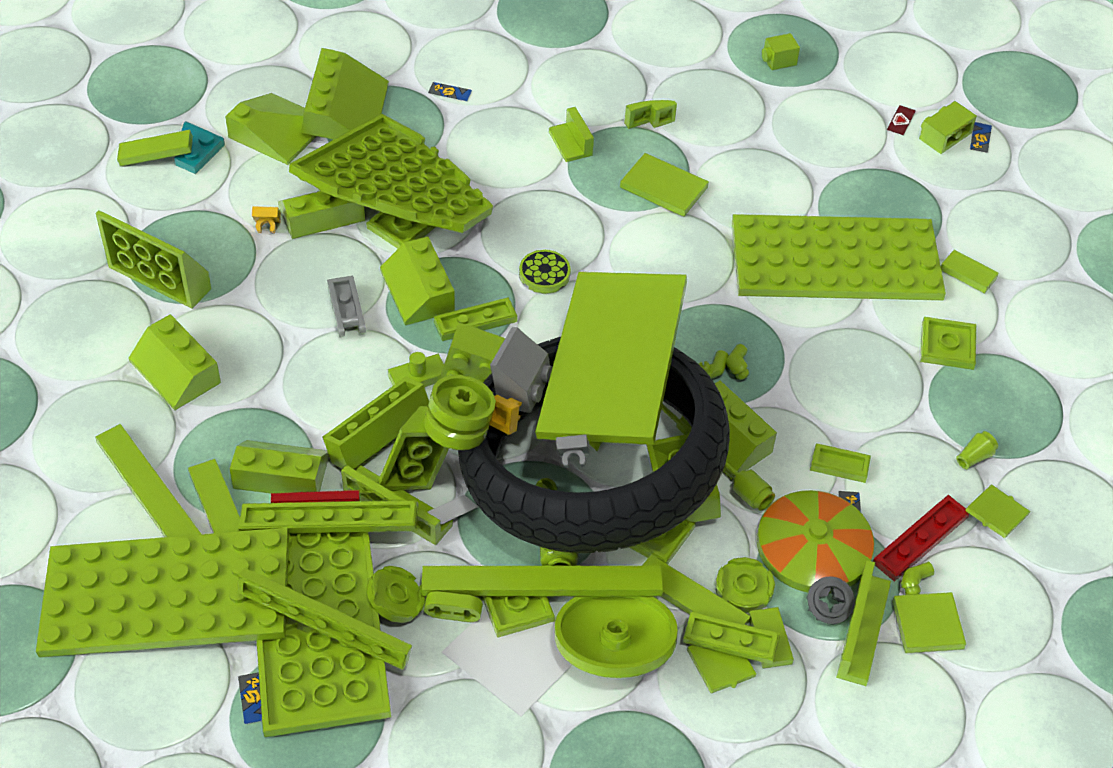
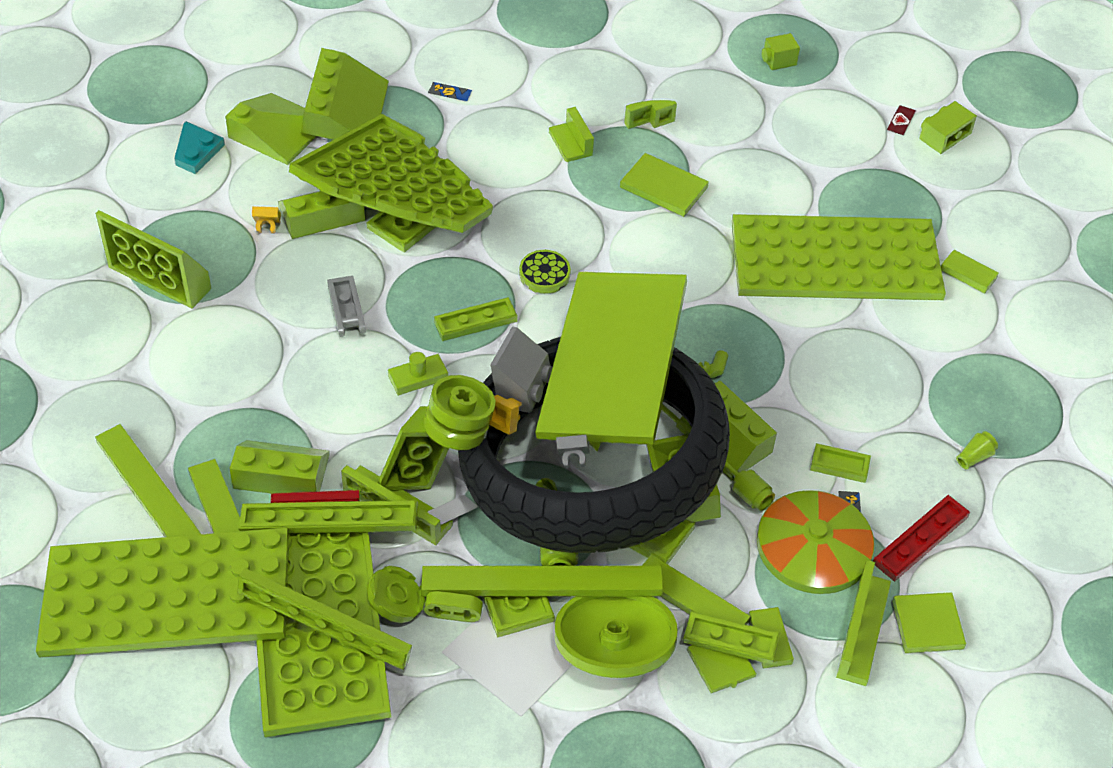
lime tile [117,130,193,166] -> none
lime slope [129,314,221,410] -> none
sticker [238,672,262,724] -> none
lime brick [322,377,429,469] -> none
lime slope [380,236,455,326] -> none
lime brick [439,322,505,383] -> none
lime tile [715,557,775,613] -> none
lime arm [726,344,749,380] -> none
dark grey gear [806,576,855,625] -> none
lime arm [901,562,934,595] -> none
lime tile [920,317,976,370] -> none
lime piece [965,484,1031,538] -> none
sticker [970,122,992,153] -> none

